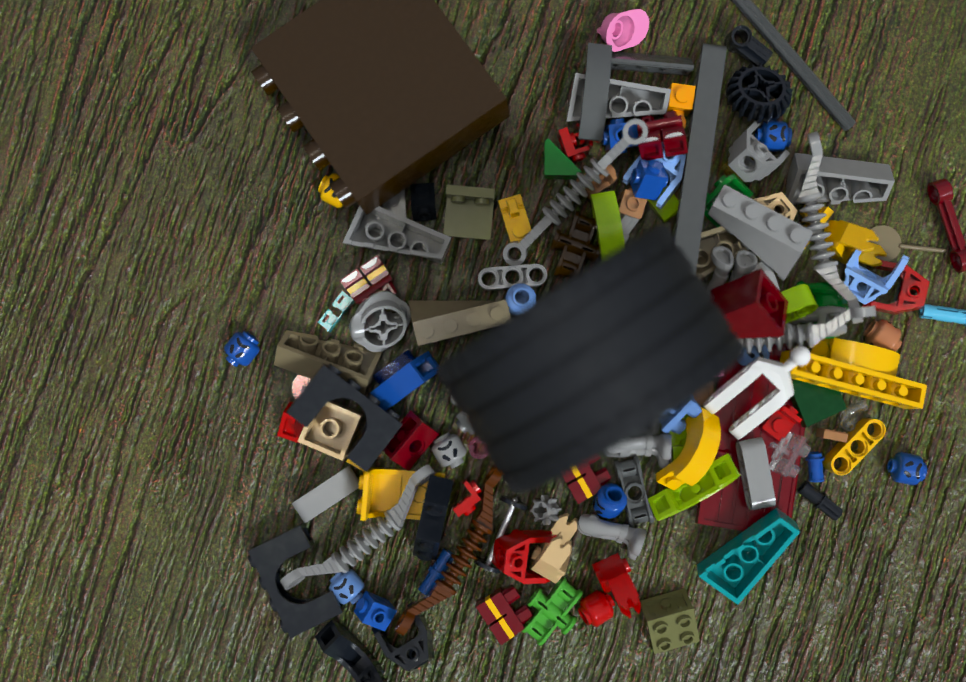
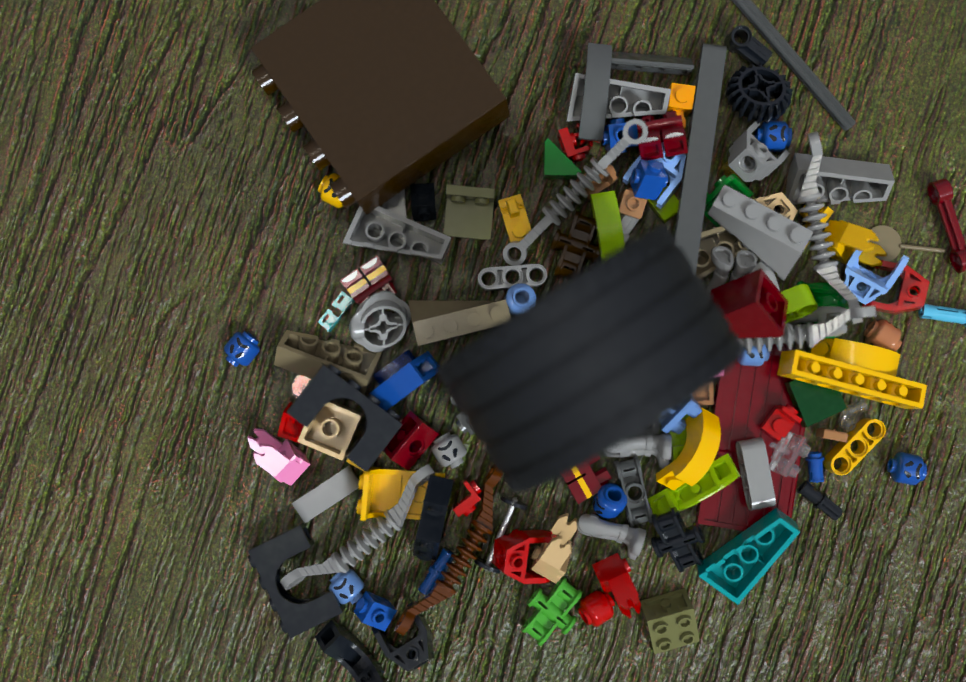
clear pink bush [468,436,488,459] -> none
dark red hips [476,585,533,646] -> none
light grey gear [530,495,562,525] -> none
bright pink piece [597,9,649,52] -> none
white piece [703,346,811,440] -> none
none -> bright pink piece [247,428,310,486]
none -> black axle [651,507,705,573]

